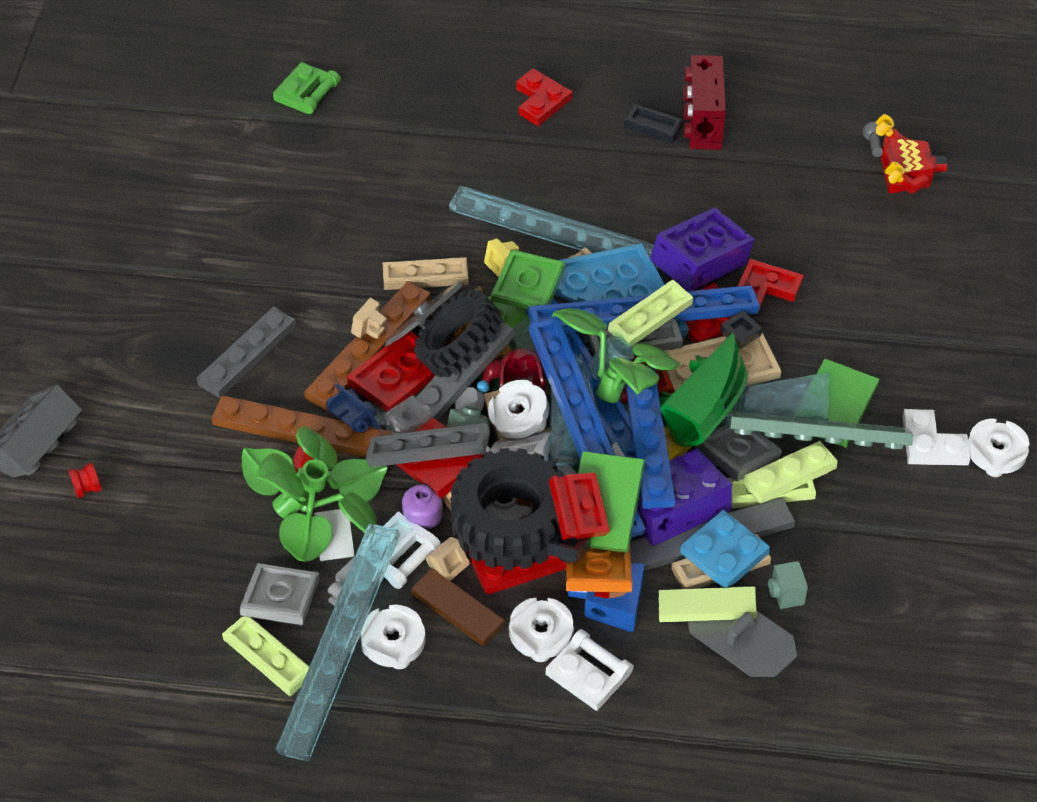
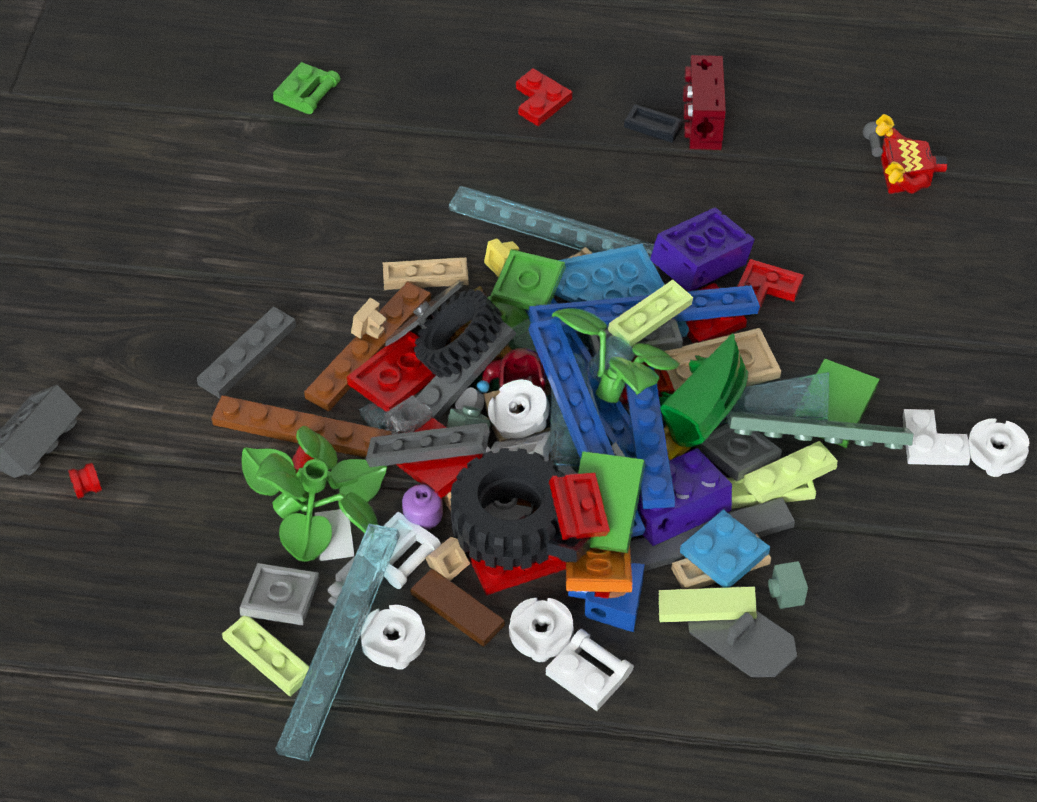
dark blue hinge [326,383,380,432] -> none
black plate [720,311,762,349] -> none

